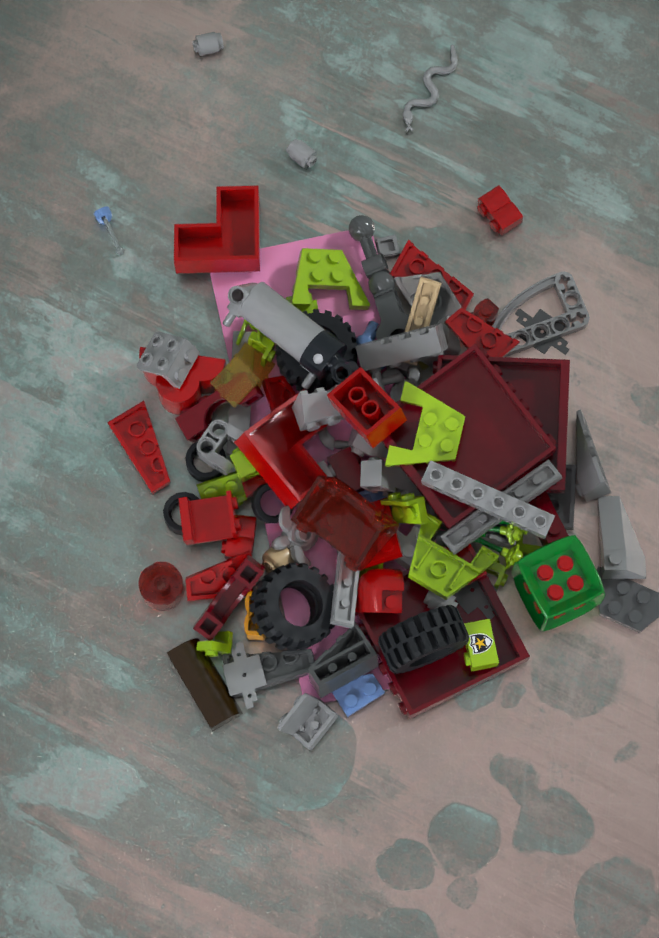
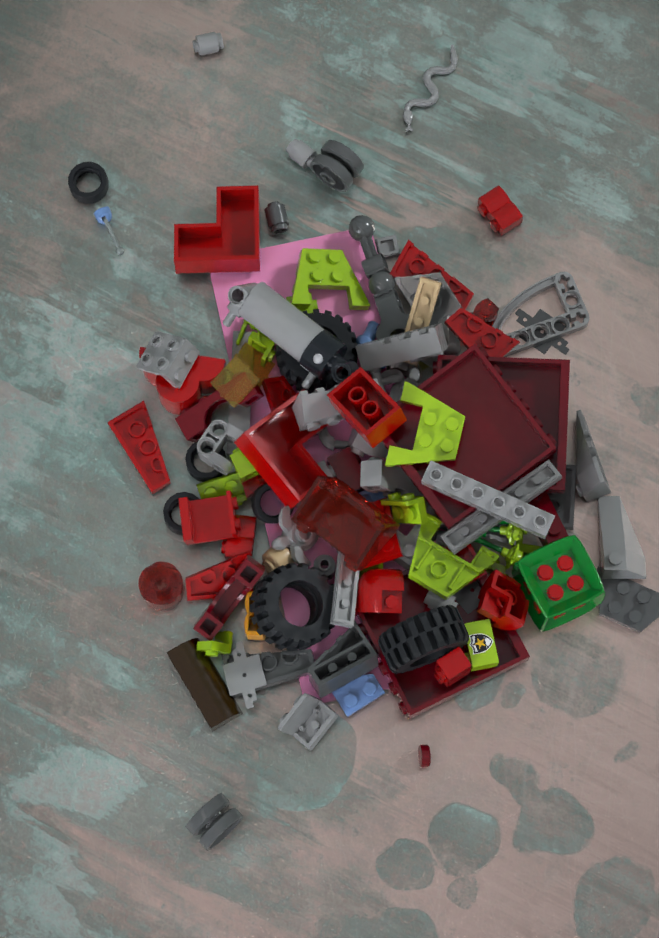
none -> black tyre [68,162,109,204]
none -> dark grey wheel [185,793,243,851]
none -> dark grey brick [264,201,289,234]
none -> dark grey wheel [310,140,364,192]
none -> dark grey brick [314,555,336,581]
none -> dark red tile [418,745,431,767]
none -> red brick [434,647,472,687]
none -> red brick [477,570,529,630]

